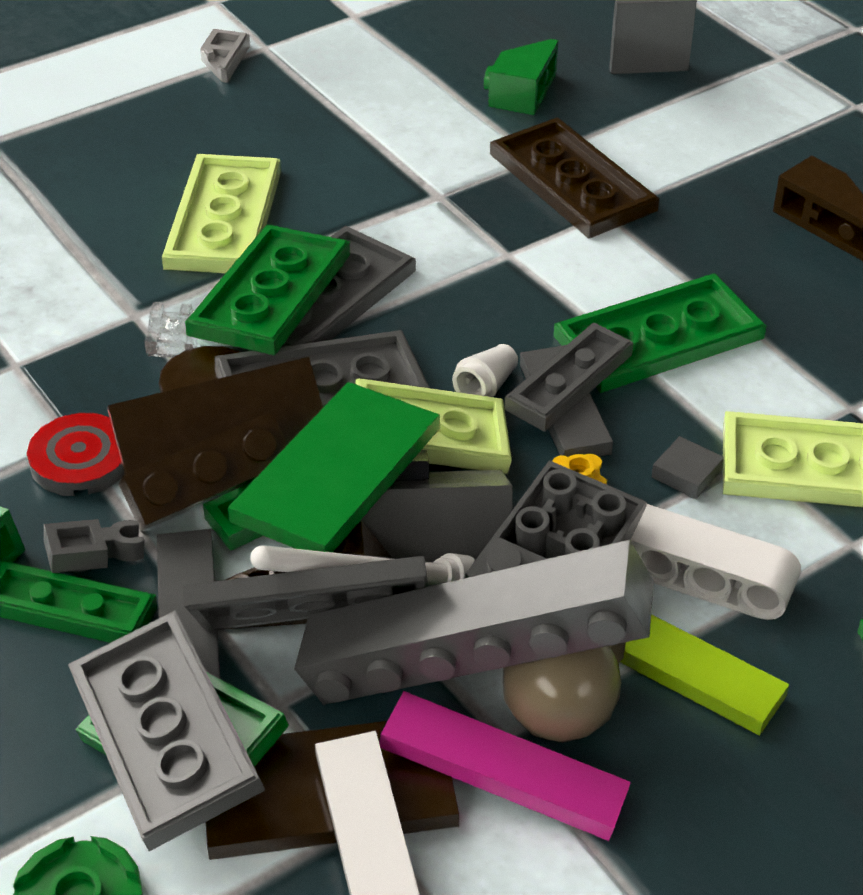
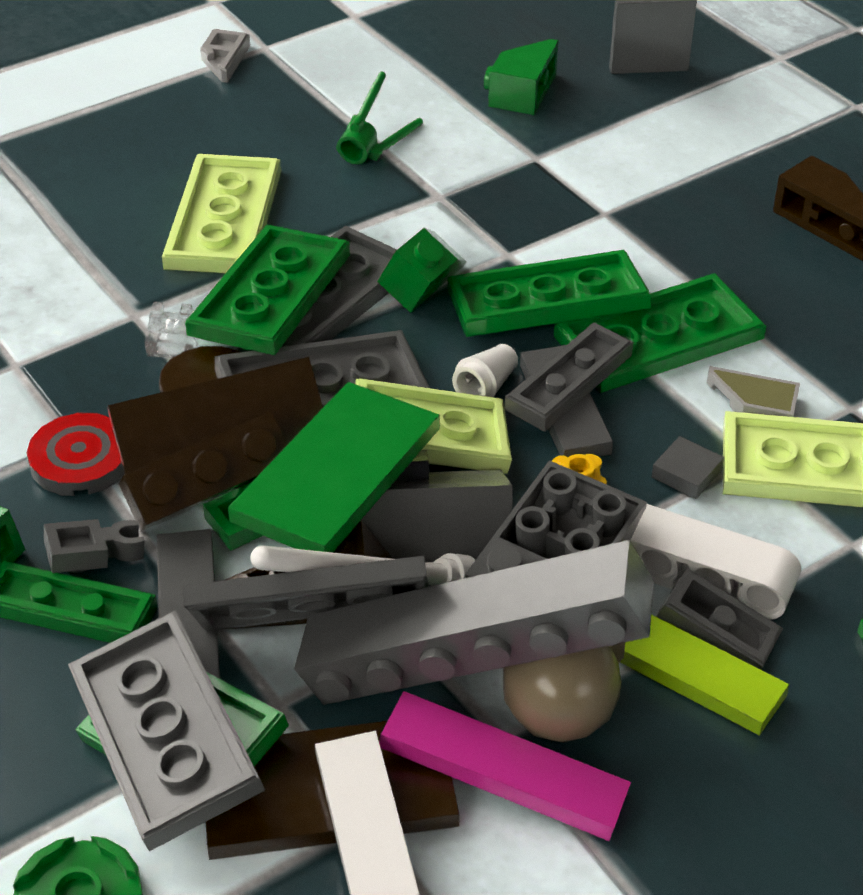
dark brown tile [490,117,660,239] -> none
none -> green plant [336,71,423,165]
none -> green slope [377,228,467,313]
none -> green tile [447,250,651,337]
none -> dark grey slope [656,568,783,670]
none -> tile [707,366,800,417]

